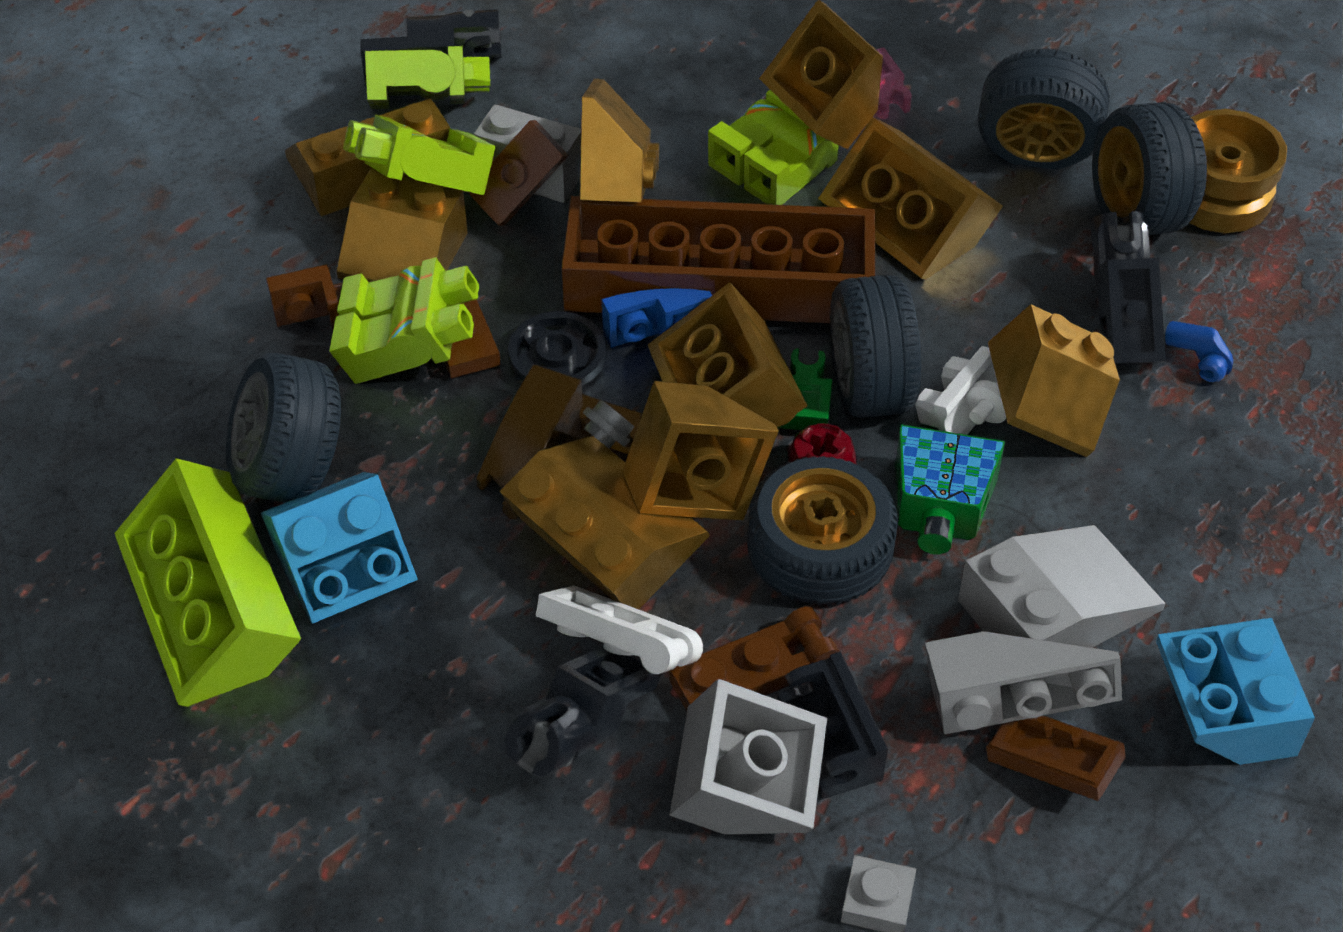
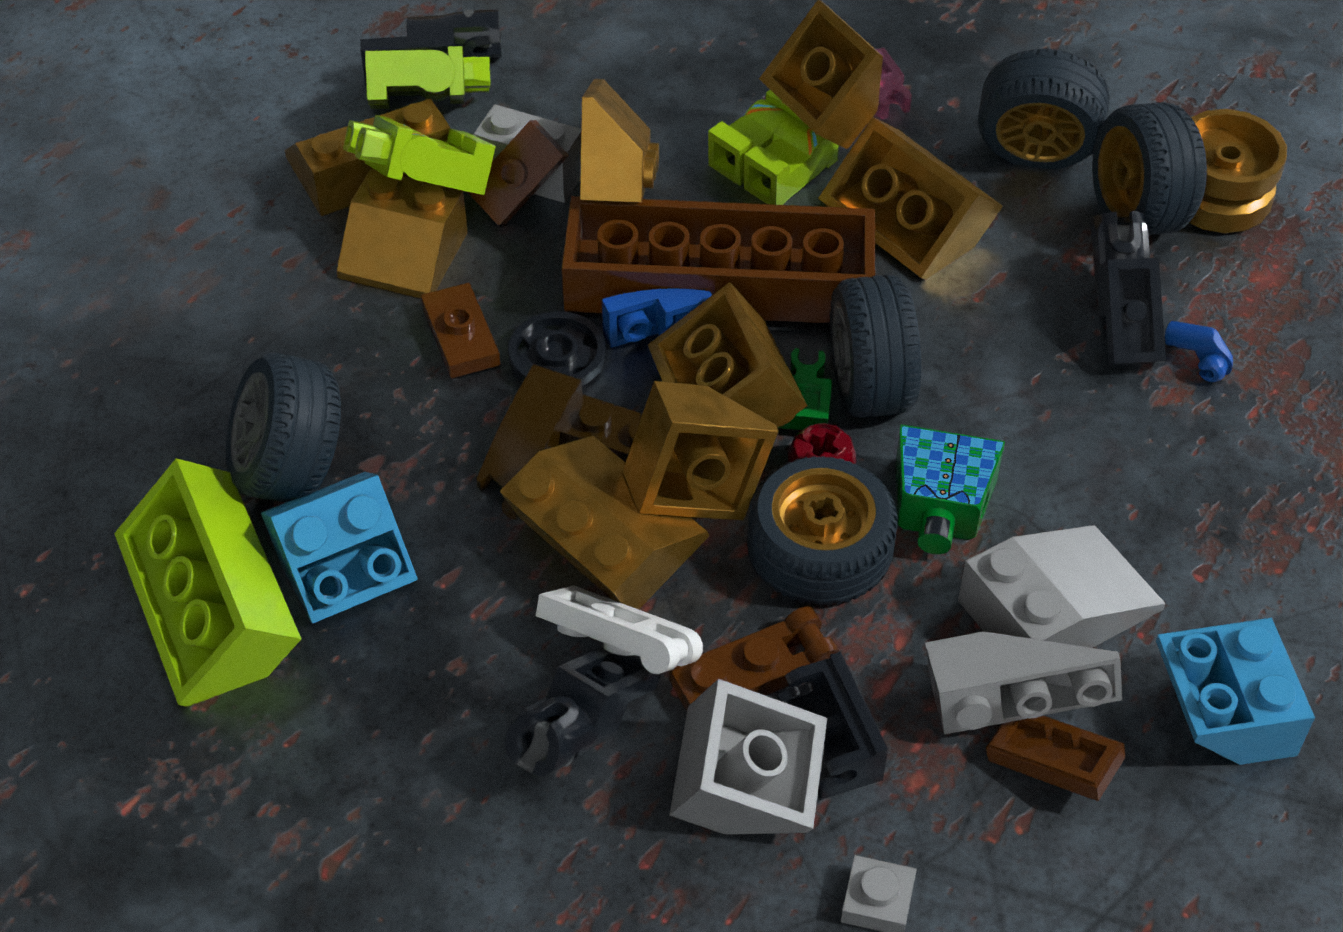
reddish brown bracket [266,264,343,332] -> none
lime hips [329,257,479,384] -> none
dark grey plate [583,399,634,449] -> none
white hips [915,346,1006,435] -> none
pearl gold slope [988,304,1120,457] -> none

